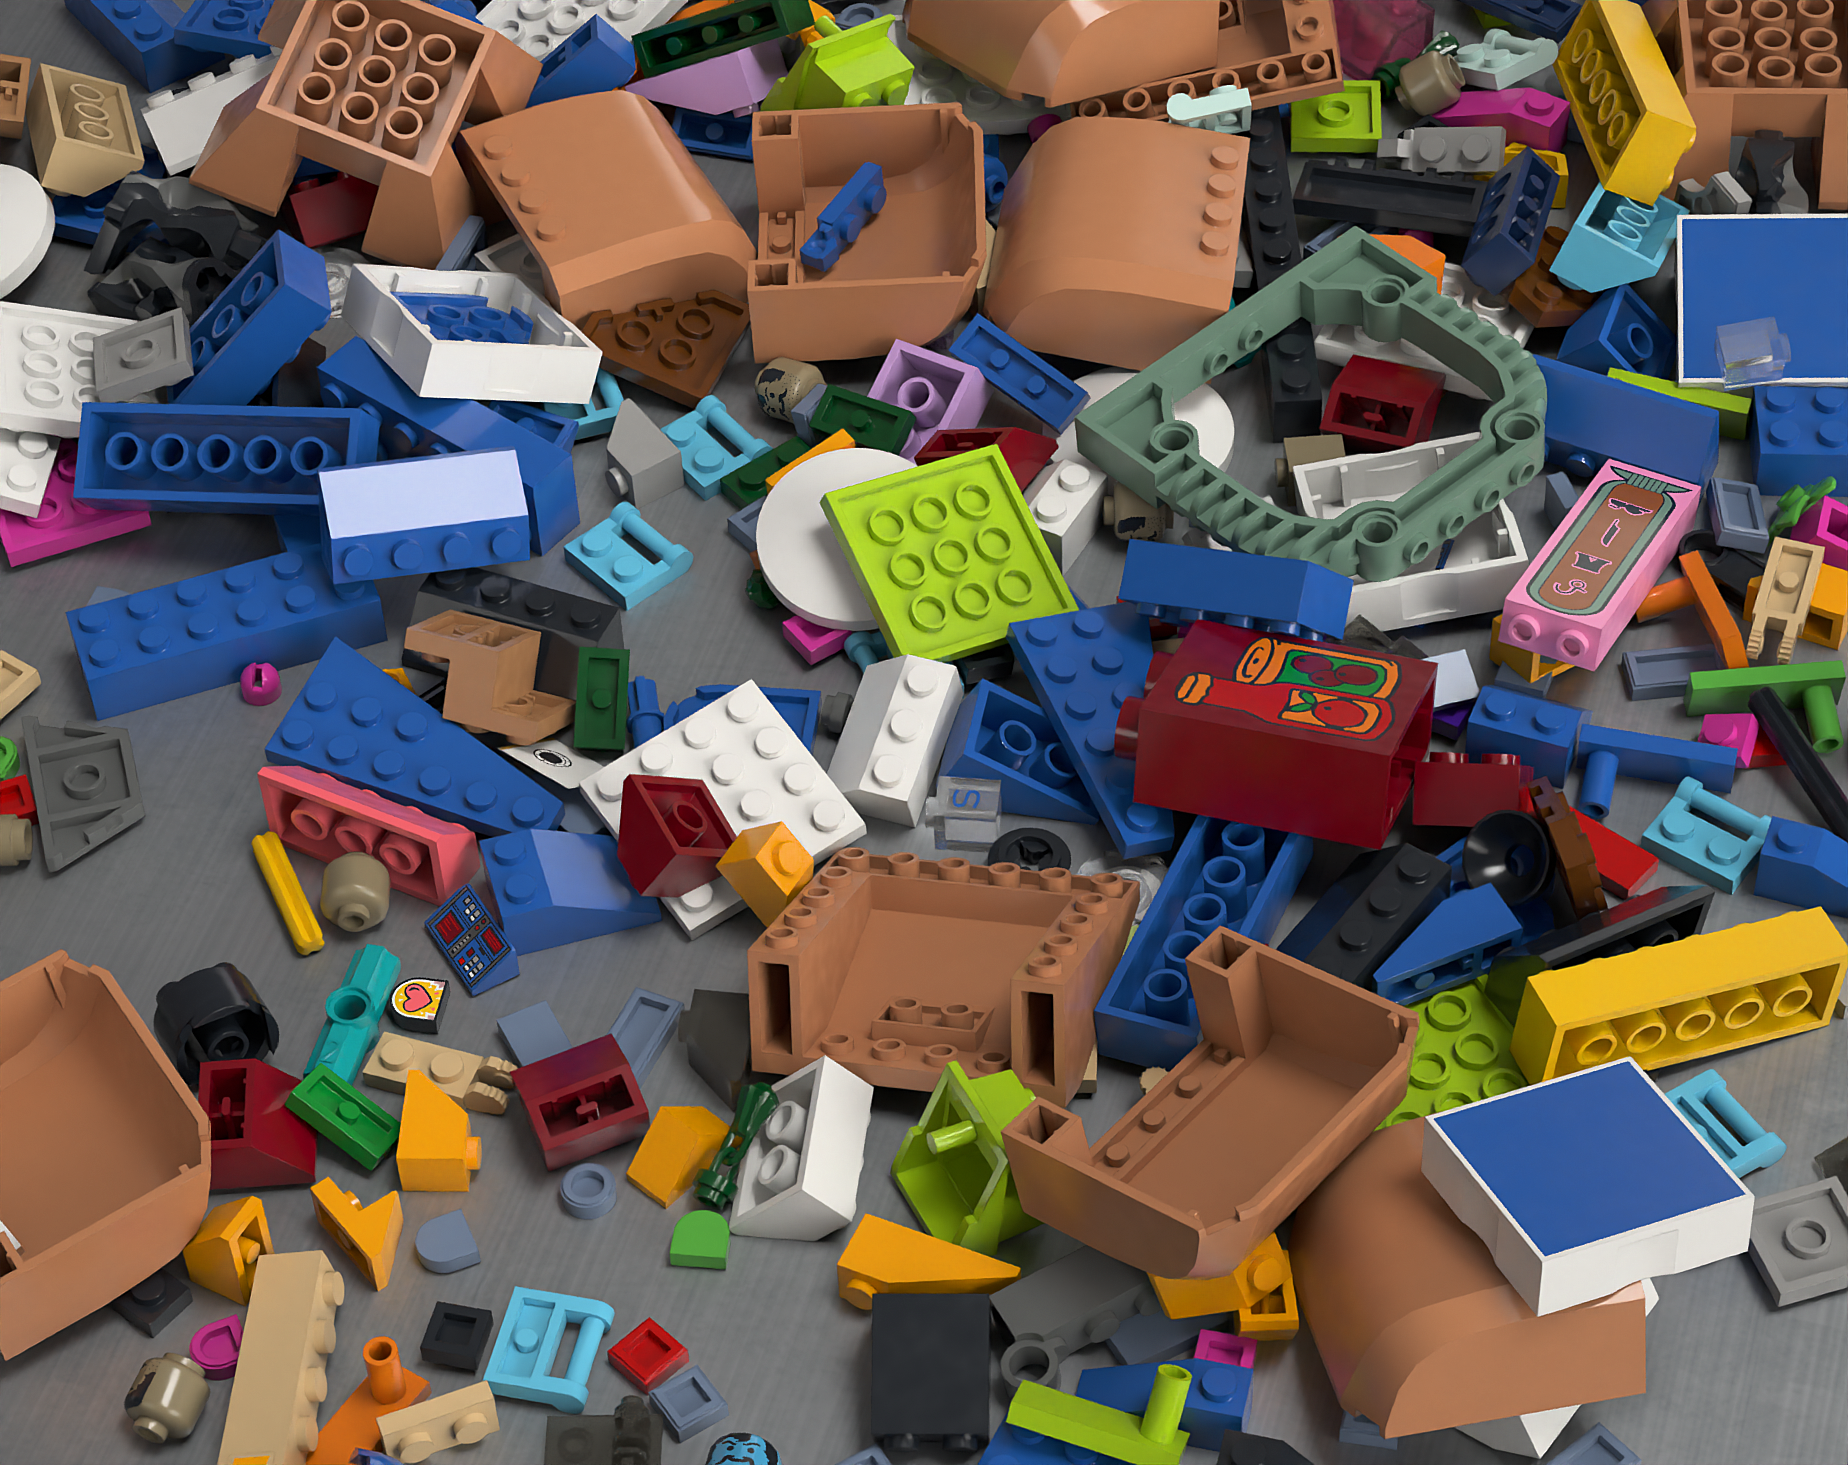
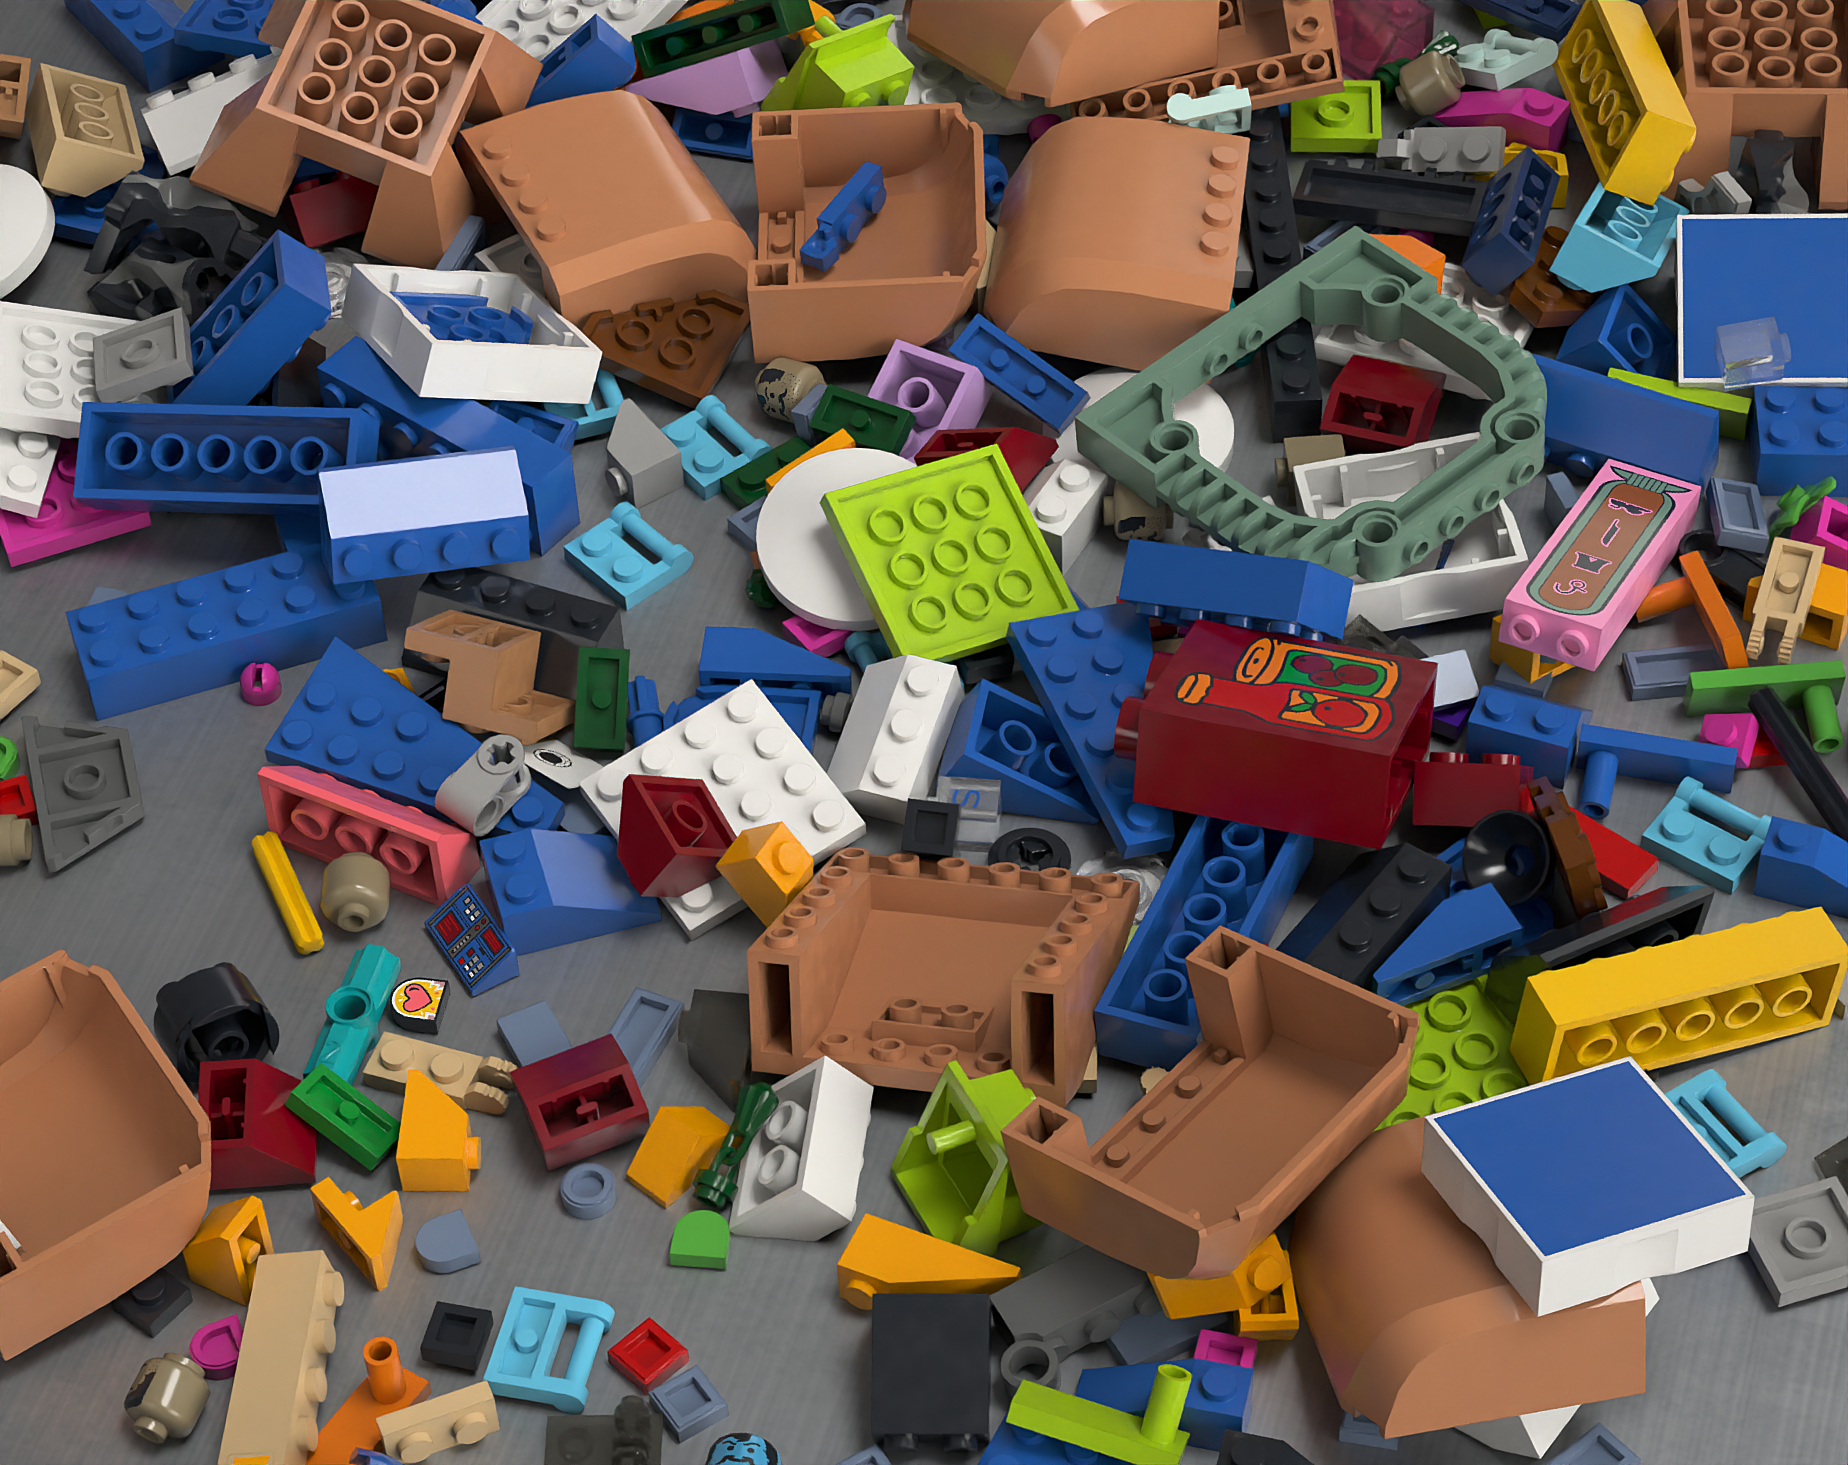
none -> light grey piece [435,735,532,837]
none -> blue slope [699,626,853,709]
none -> black panel [901,798,962,861]

